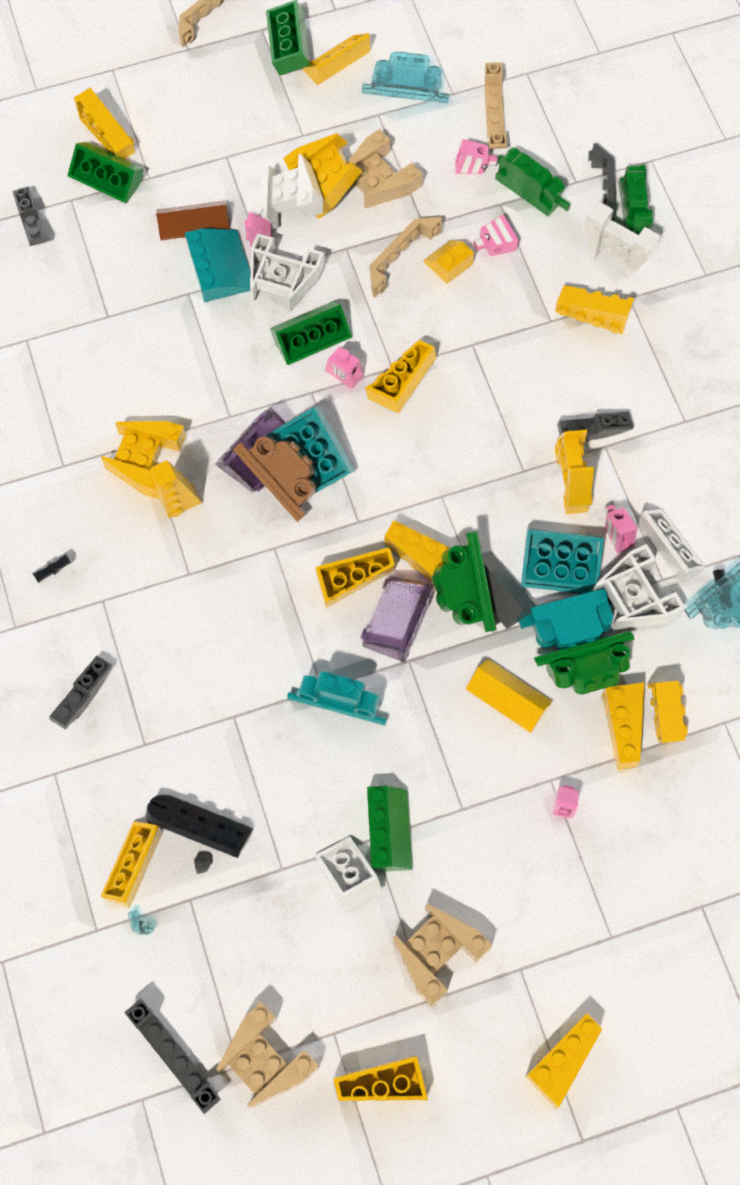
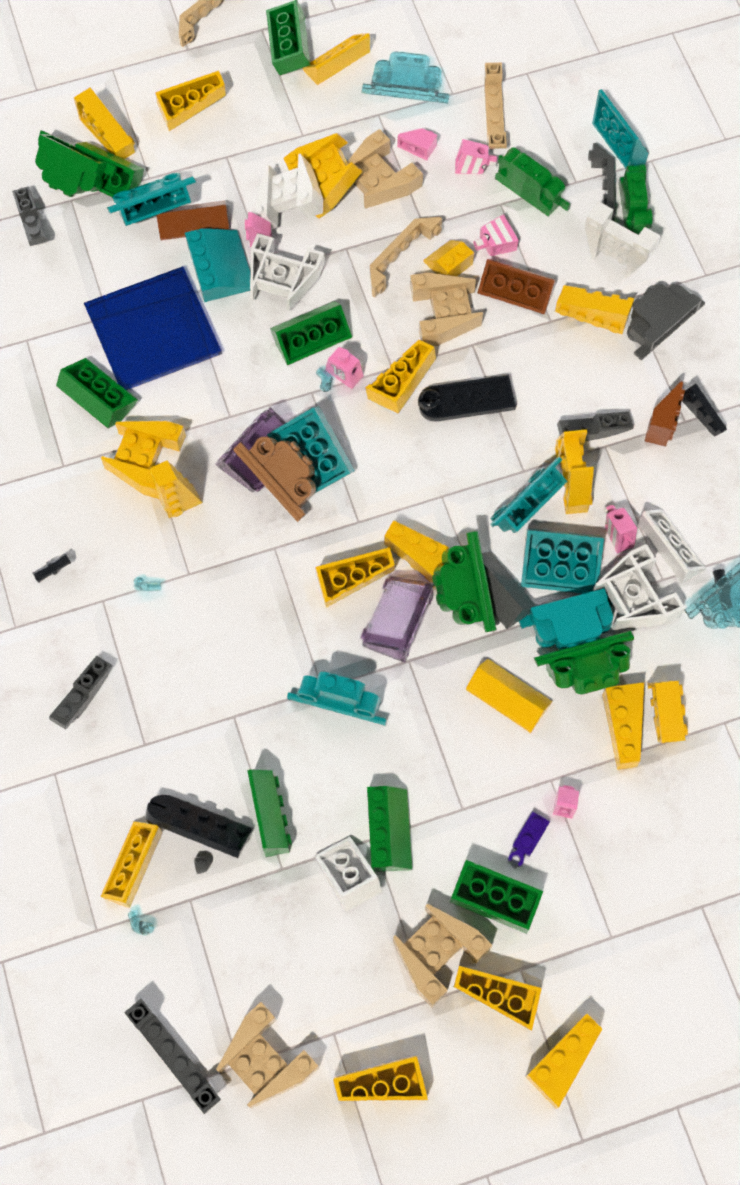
none -> green brick [35,130,117,197]
none -> green slope [56,358,138,428]
none -> clear blue tile [84,266,222,390]
none -> teal brick [107,173,196,226]
none -> clear light blue arm [133,577,161,591]
none -> yellow wedge [155,70,226,131]
none -> green slope [247,769,292,857]
none -> clear light blue arm [316,367,333,392]
none -> bright pink slope [397,128,437,160]
none -> tan wedge [410,273,483,346]
none -> black plate [418,375,516,422]
none -> green brick [450,860,544,934]
none -> yellow wedge [453,966,542,1031]
none -> dark orange slope [477,259,555,315]
none -> teal brick [490,457,568,533]
none -> dark purple plate [508,812,550,867]
none -> teal slope [592,89,648,169]
none -> dark grey brick [627,284,705,360]
none -> dark orange slope [644,381,685,447]
none -> black wing [682,384,727,437]

